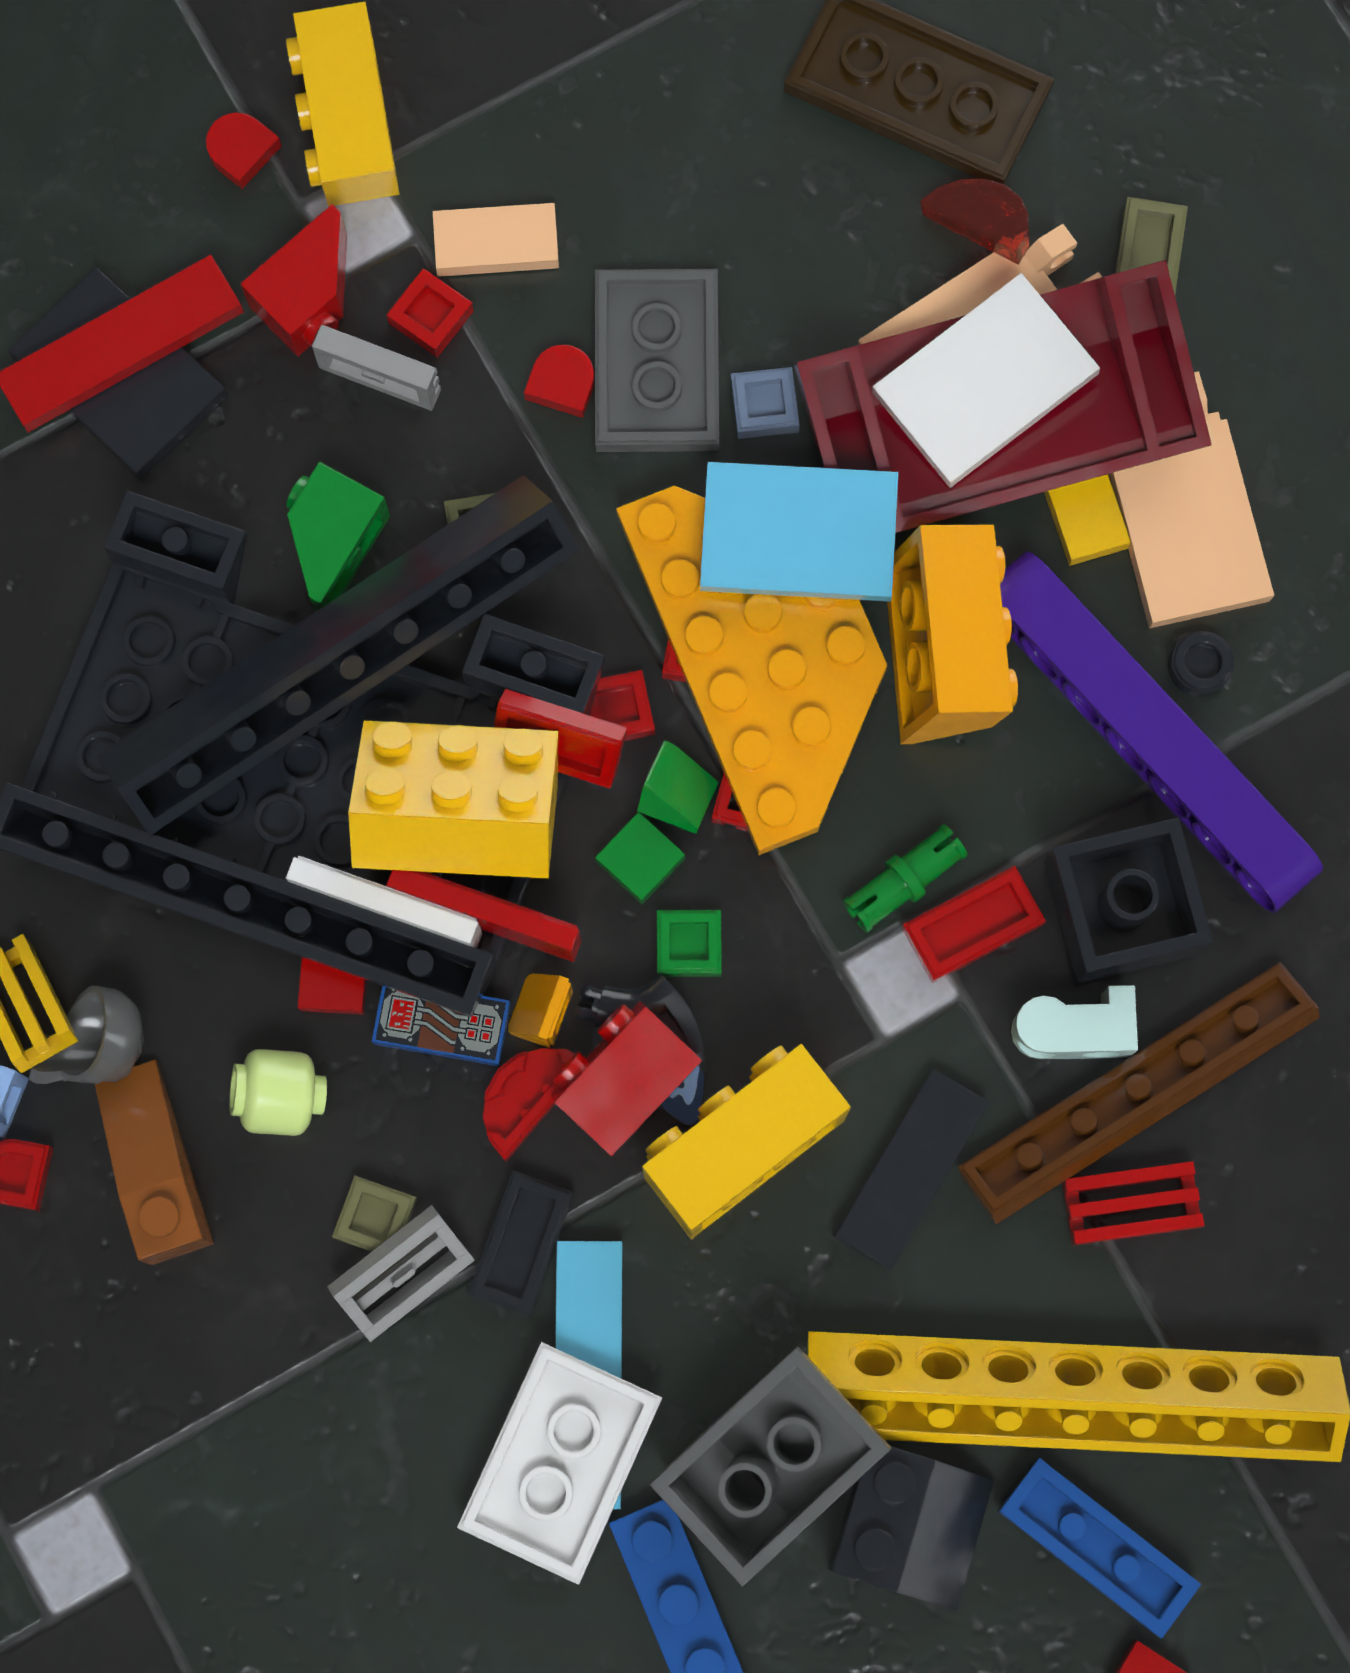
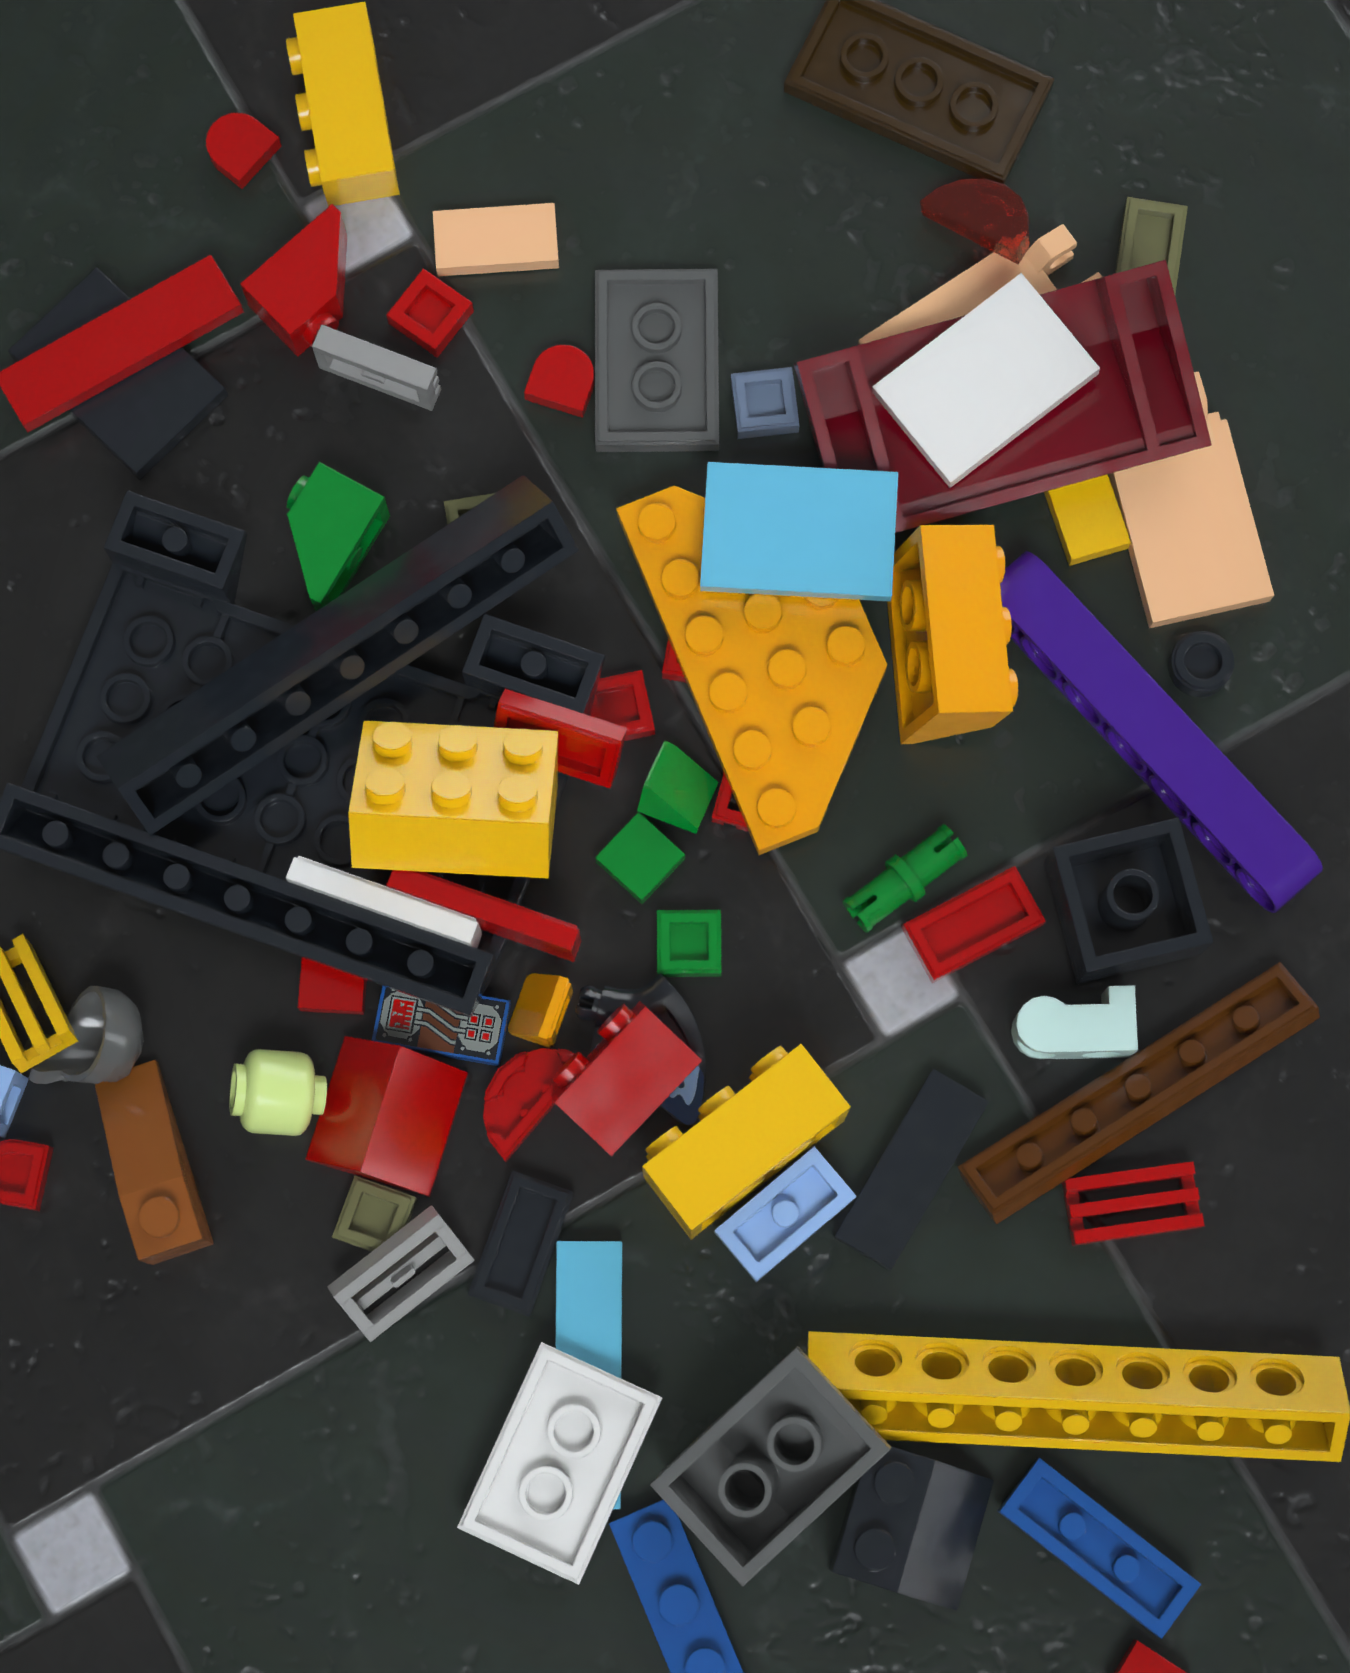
none -> red slope [306,1036,468,1197]
none -> light blue plate [714,1146,857,1282]

